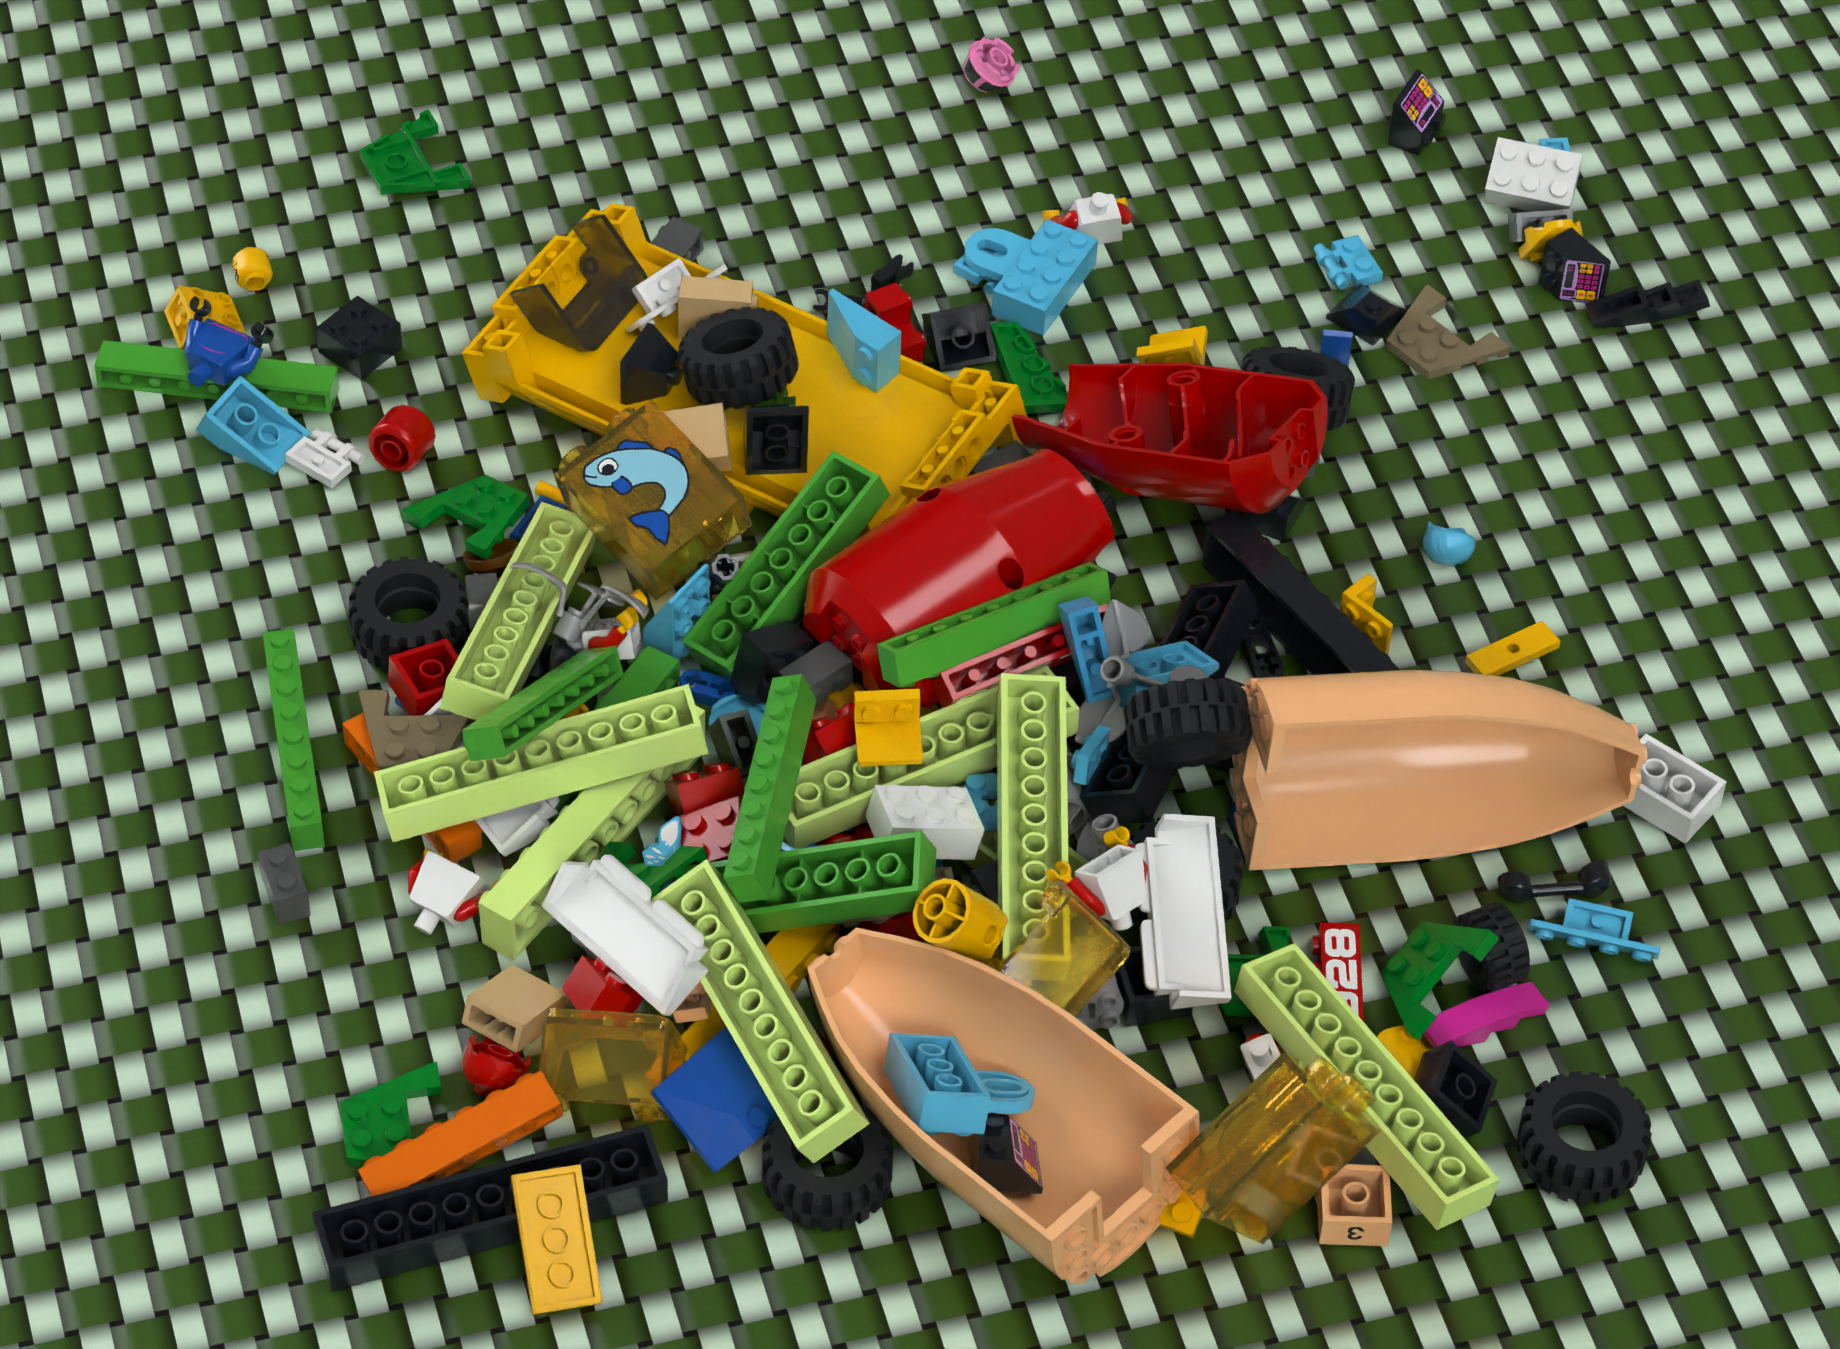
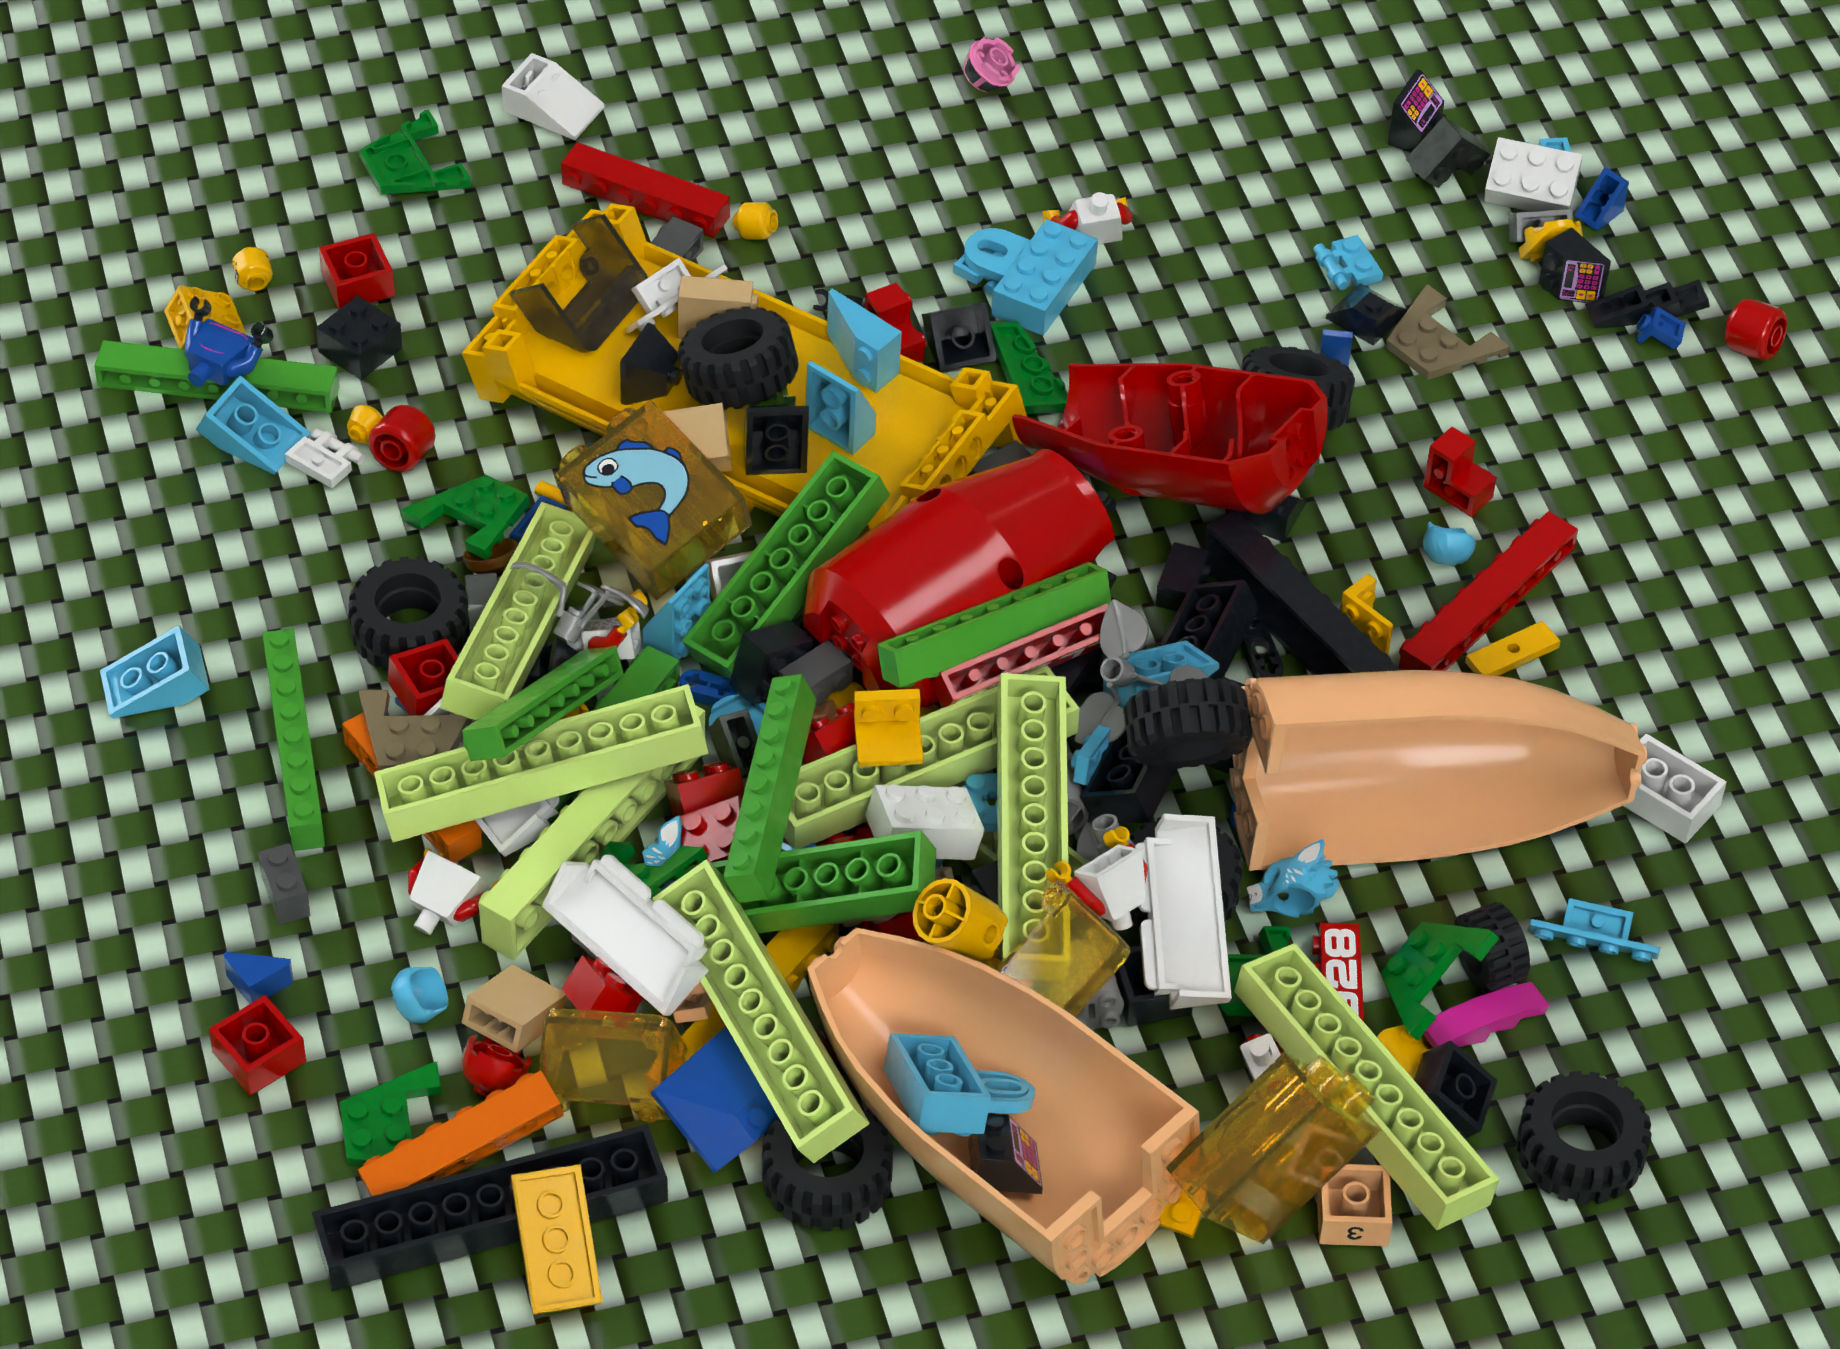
black piece [697,553,739,595] -> none
black plate [871,254,914,291] -> none
dark azure slope [1057,596,1118,703] -> none
yellow bracket [1136,326,1208,365] -> none
black piece [1497,860,1612,903] -> none
none -> medium azure slope [100,626,210,718]
none -> red brick [209,995,306,1096]
none -> blue slope [224,952,293,1004]
none -> red brick [319,233,395,310]
none -> yellow cone [347,405,383,444]
none -> medium azure hair [391,967,449,1024]
none -> white slope [502,53,605,140]
none -> red brick [561,142,730,238]
none -> yellow head [733,202,778,240]
none -> medium azure slope [806,361,876,455]
none -> black brick [1155,542,1213,611]
none -> medium azure piece [1247,839,1339,918]
none -> red brick [1398,511,1578,671]
none -> pearl dark grey brick [1406,117,1491,188]
none -> red brick [1423,427,1497,517]
none -> blue slope [1574,167,1629,230]
none -> blue bracket [1636,306,1686,349]
none -> red head [1725,298,1788,361]

